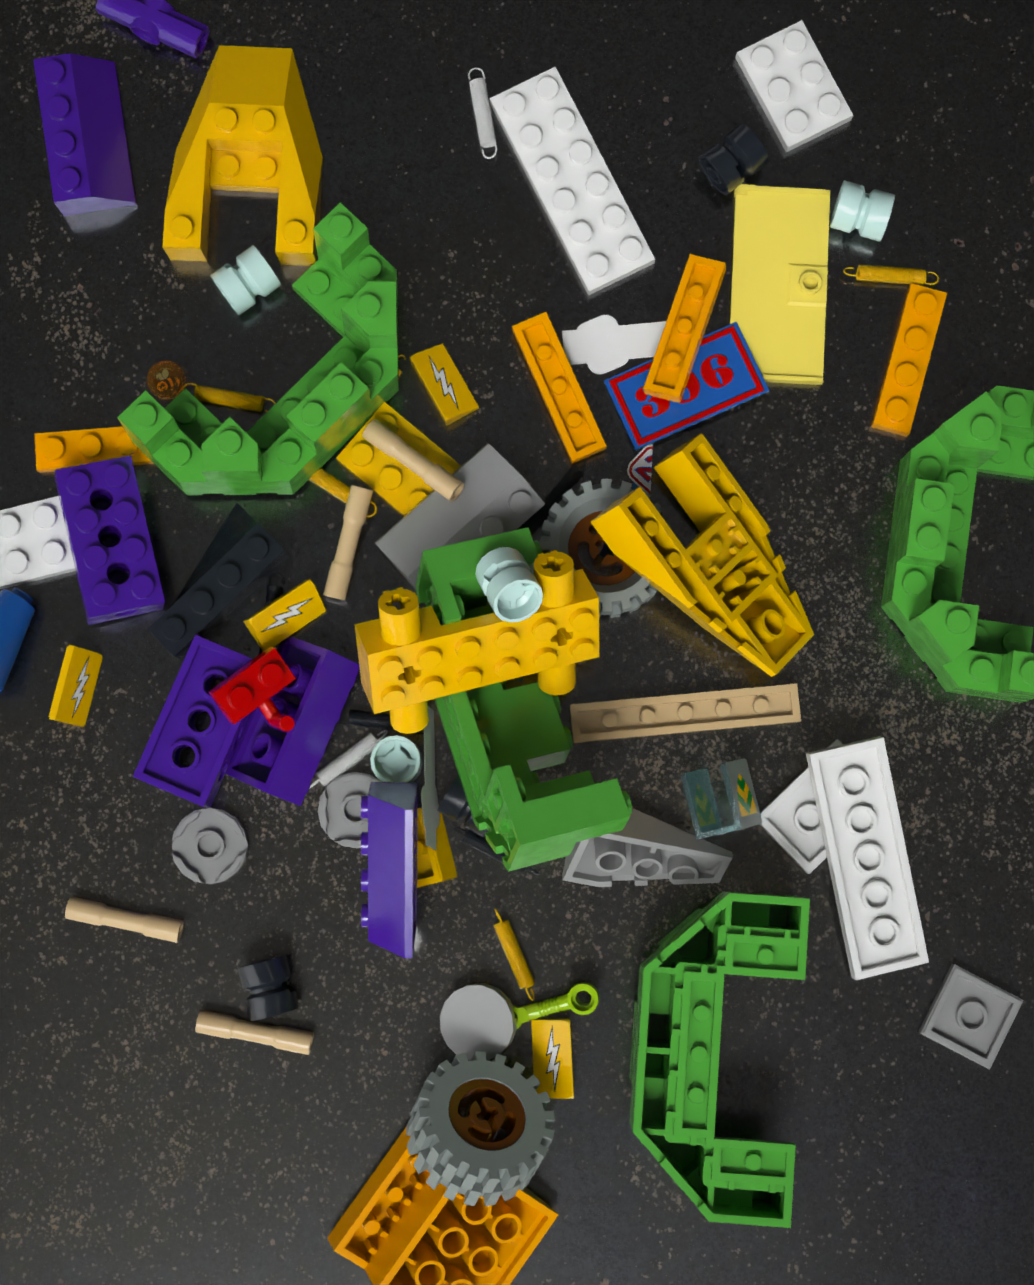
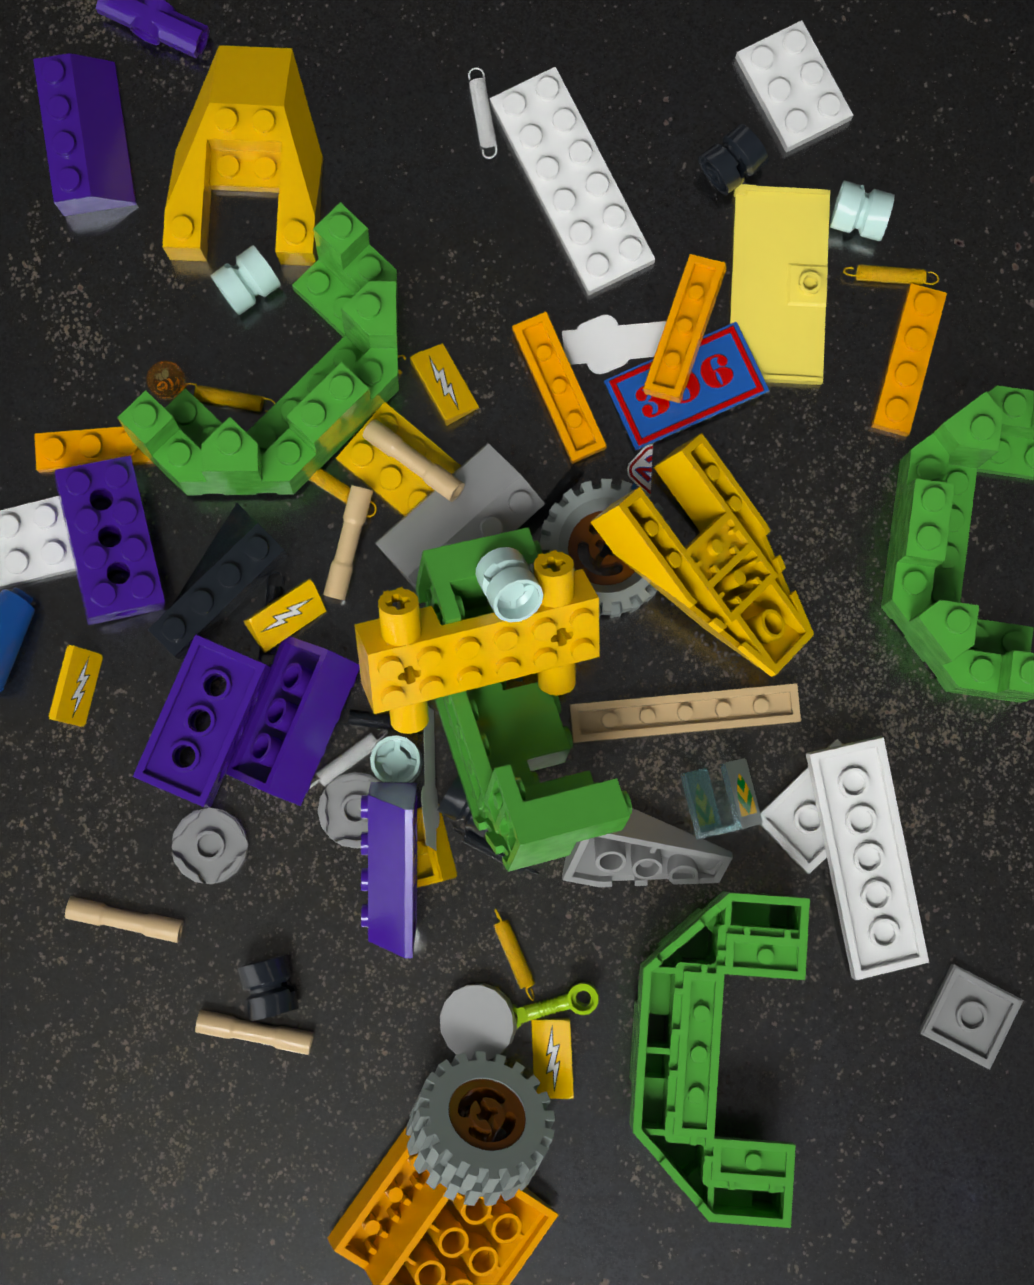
red plate [209,646,296,731] -> none

